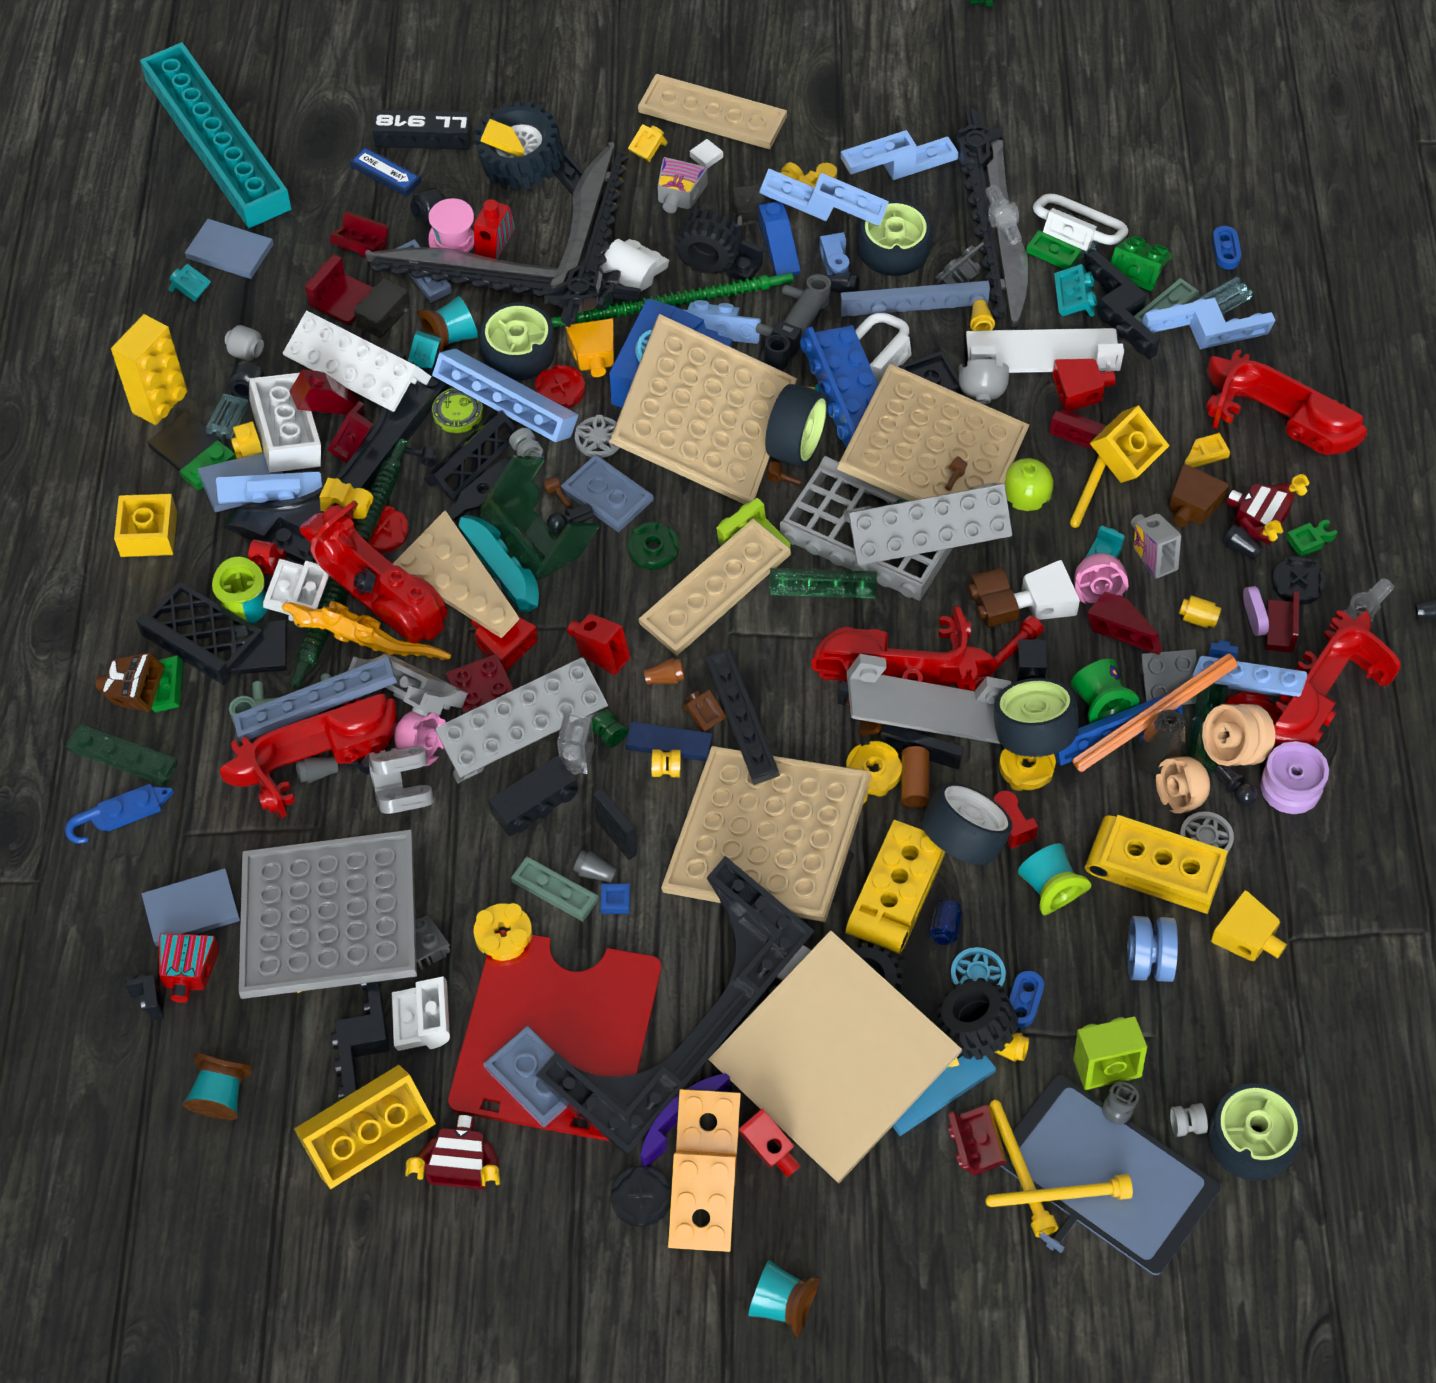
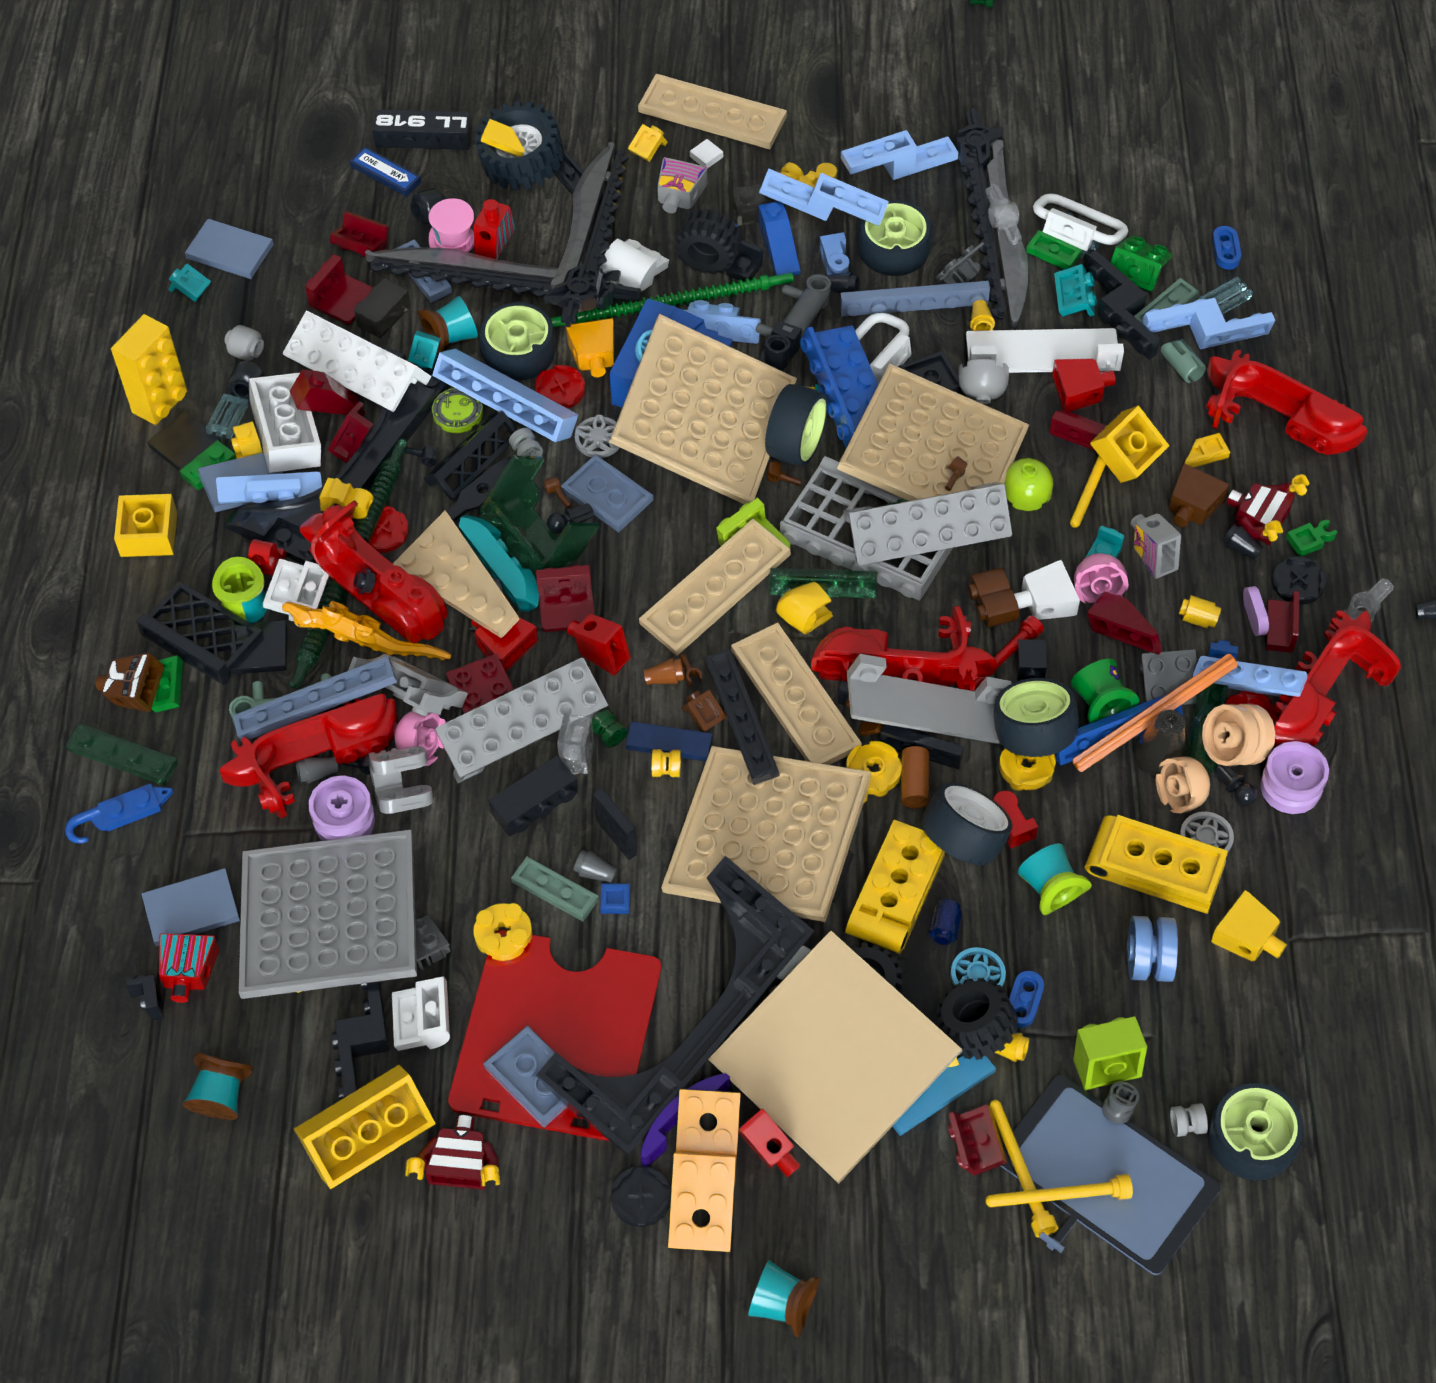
teal brick [140,42,292,229] -> none
dark green tile [627,522,679,570] -> none
none -> lavender wheel [309,776,375,841]
none -> dark red bracket [536,565,595,632]
none -> reddish brown hand [679,654,702,686]
none -> tan plate [731,623,862,765]
none -> yellow piece [776,582,833,634]
none -> sand green arm [1161,339,1206,383]

